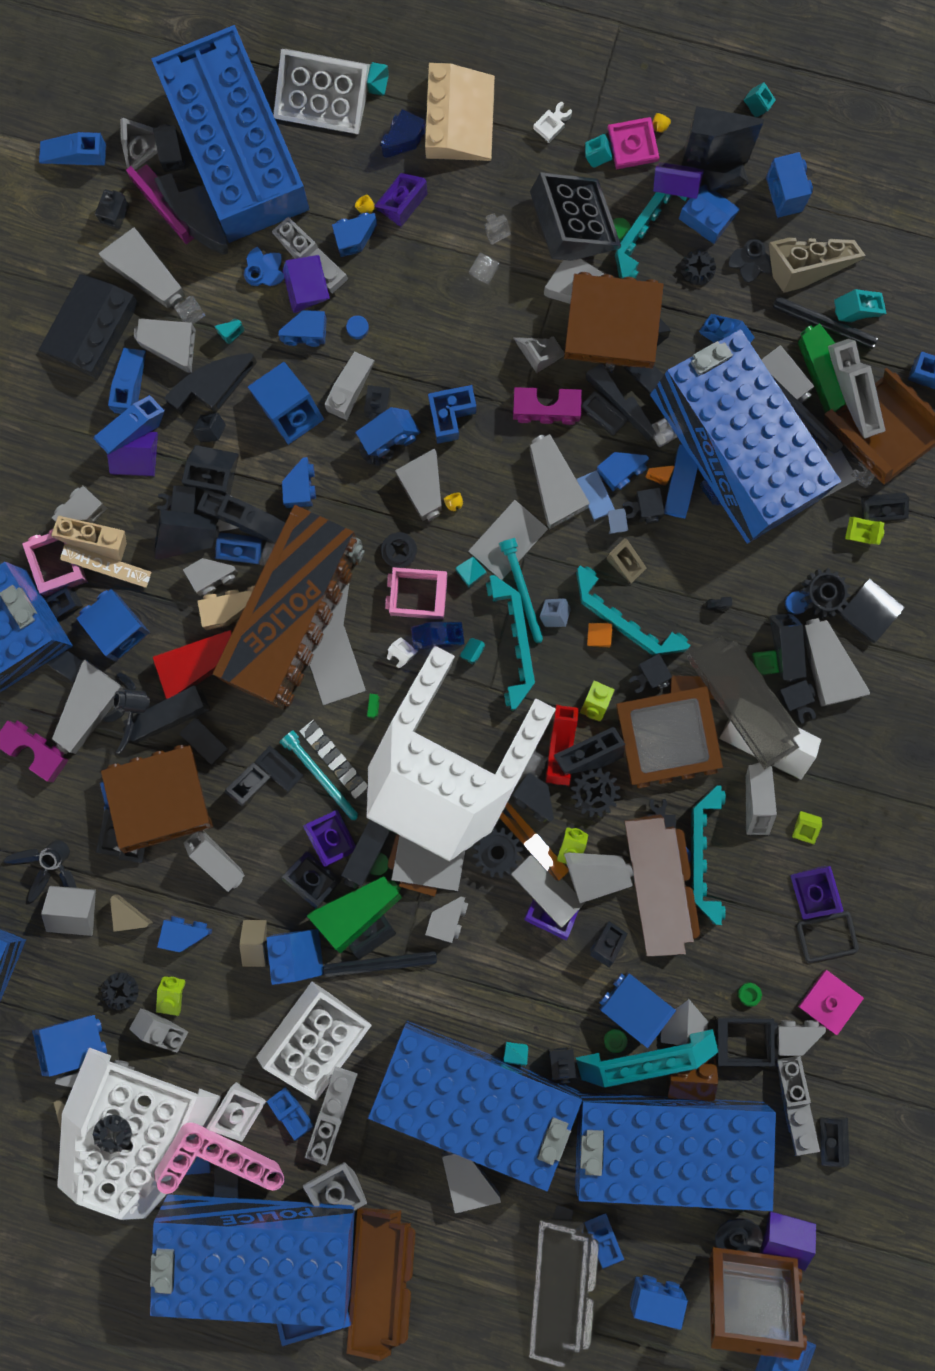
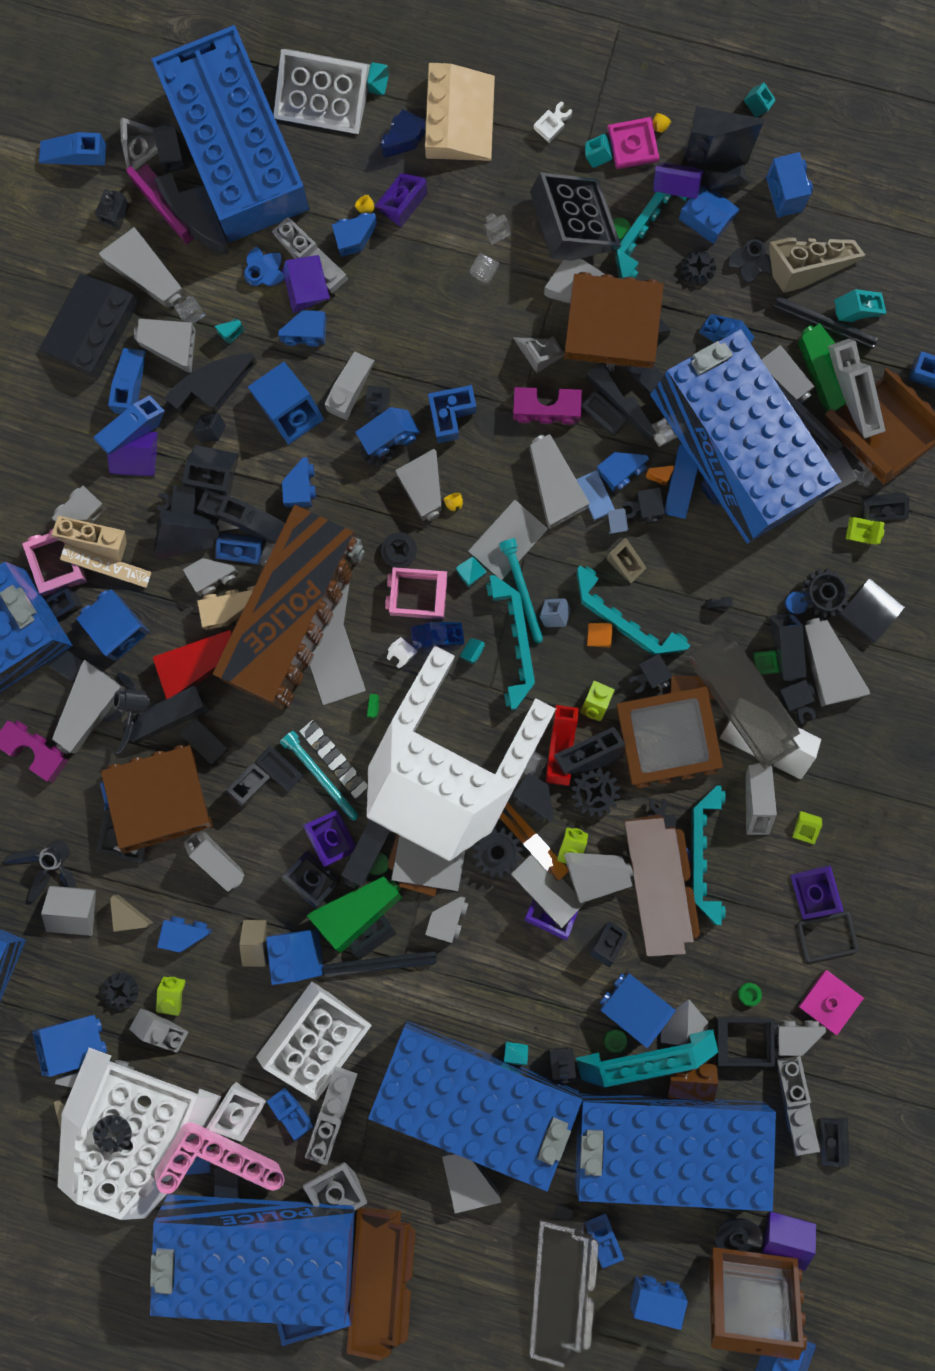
blue tile [346,316,369,339] -> none

